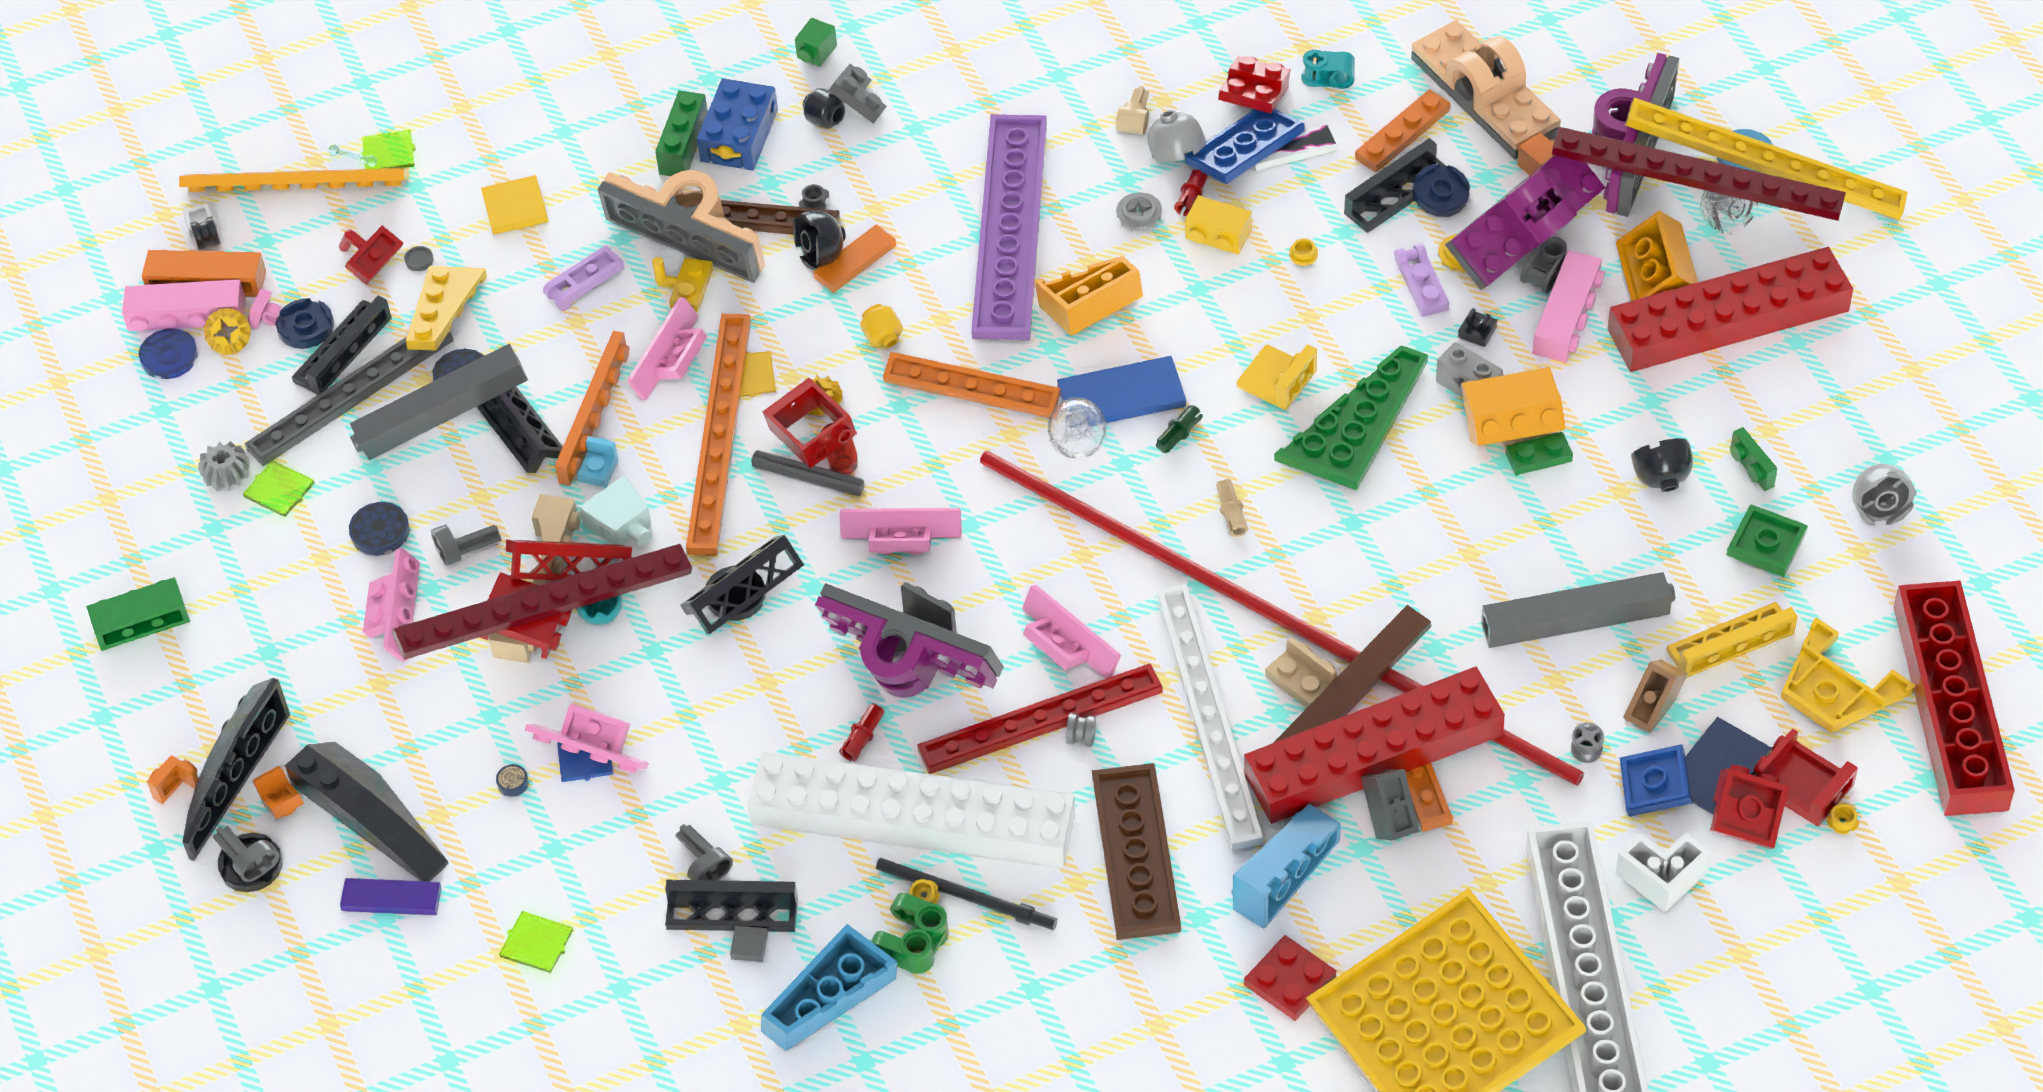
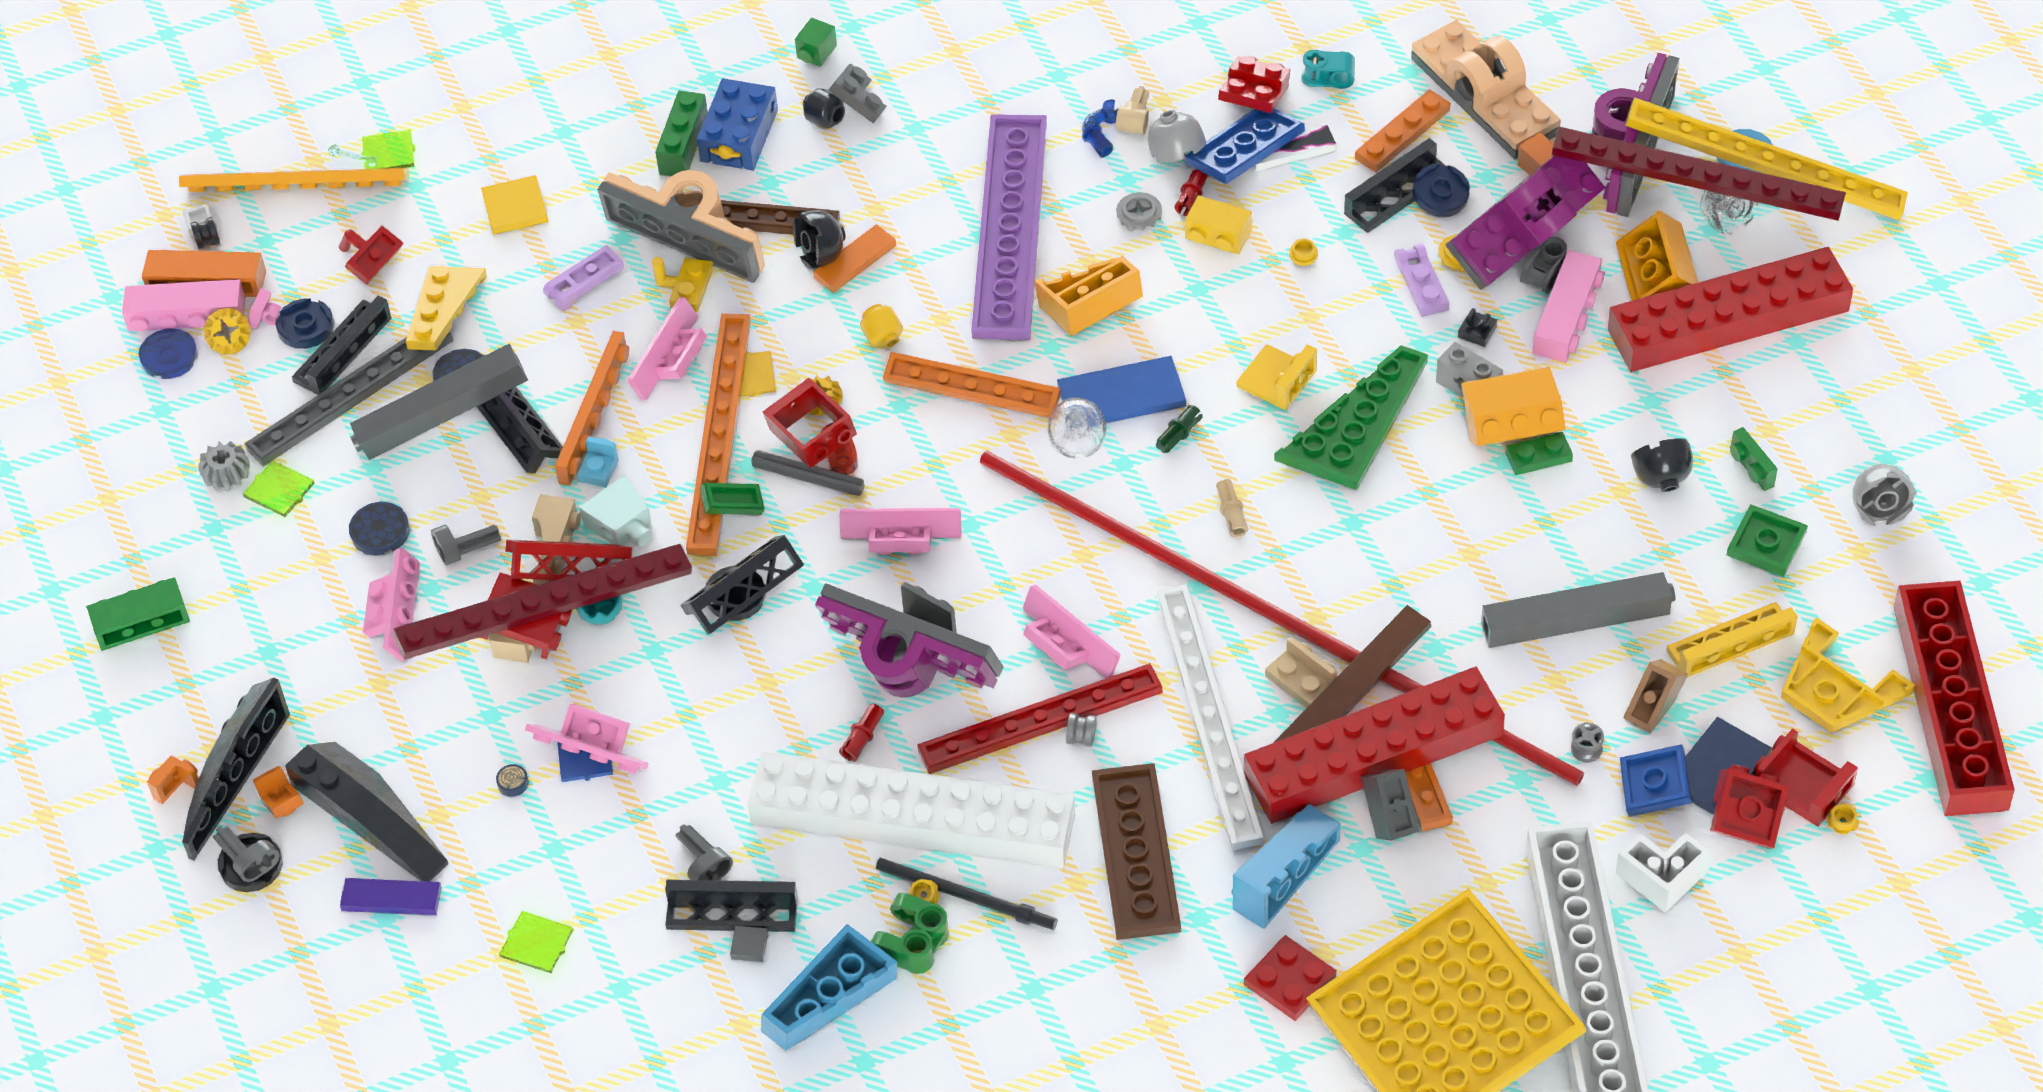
dark grey piece [404,246,434,271] -> none
dark grey plate [799,184,830,209] -> none
none -> green tile [700,483,765,515]
none -> clear blue piece [1081,99,1119,158]

